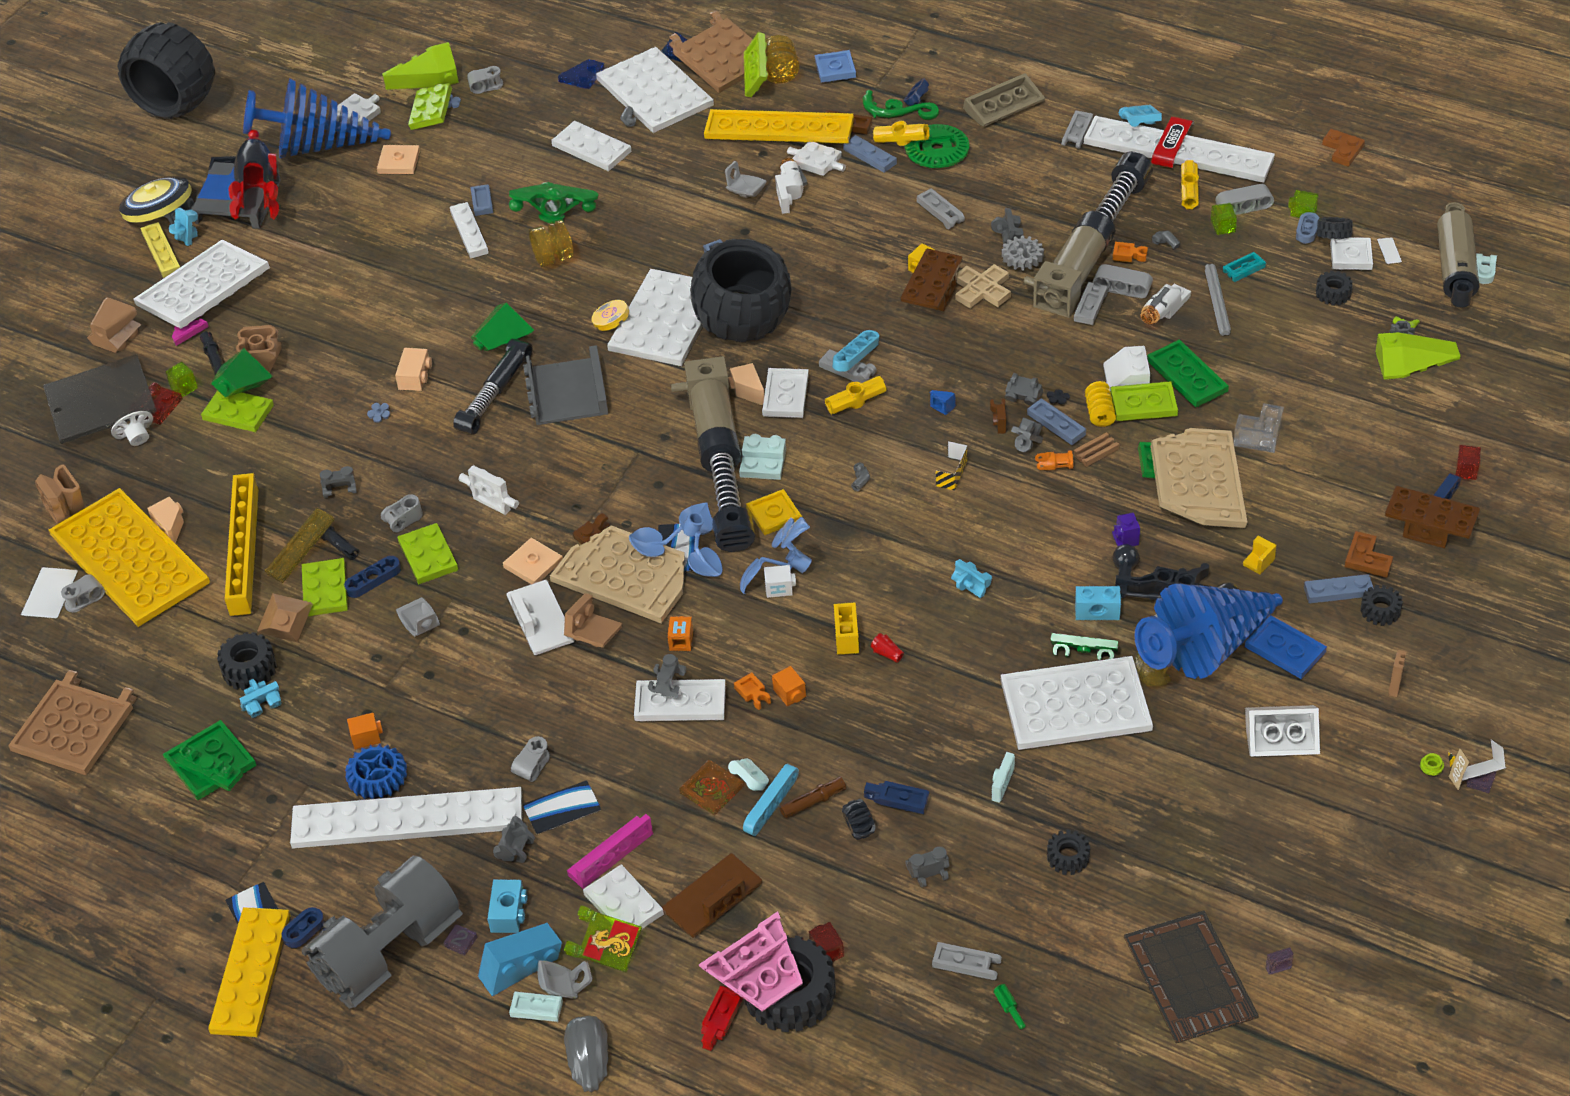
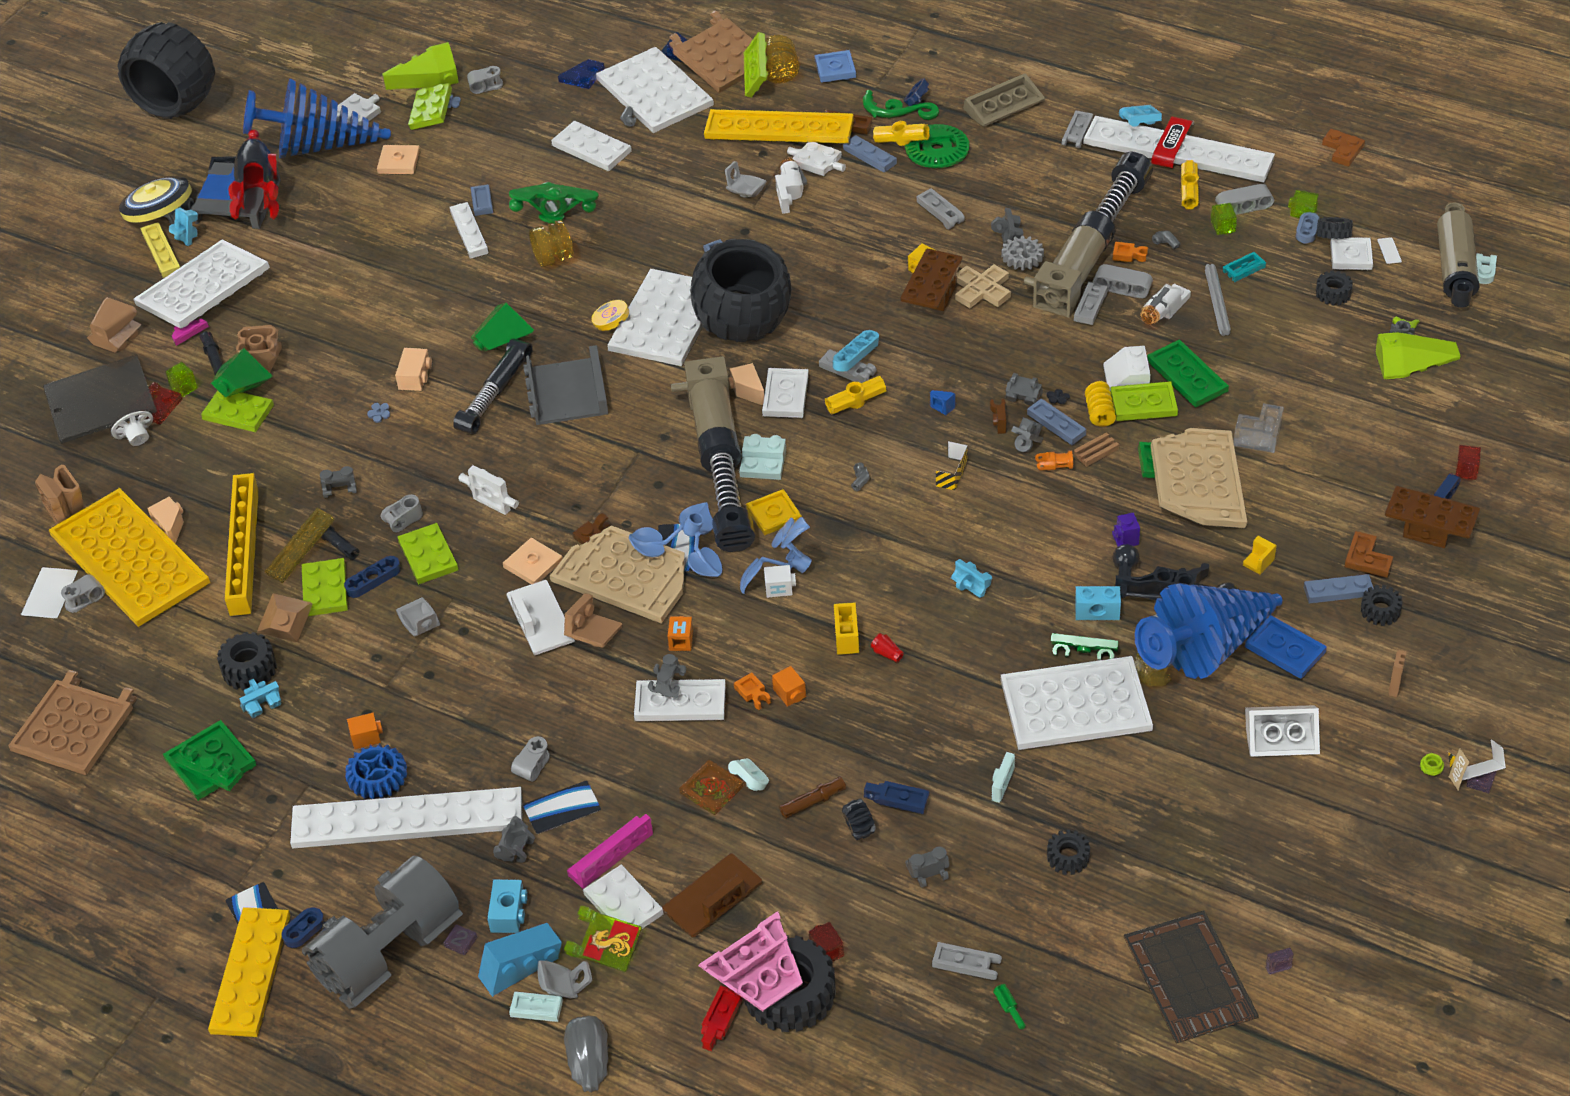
medium azure beam [743,764,799,836] -> none

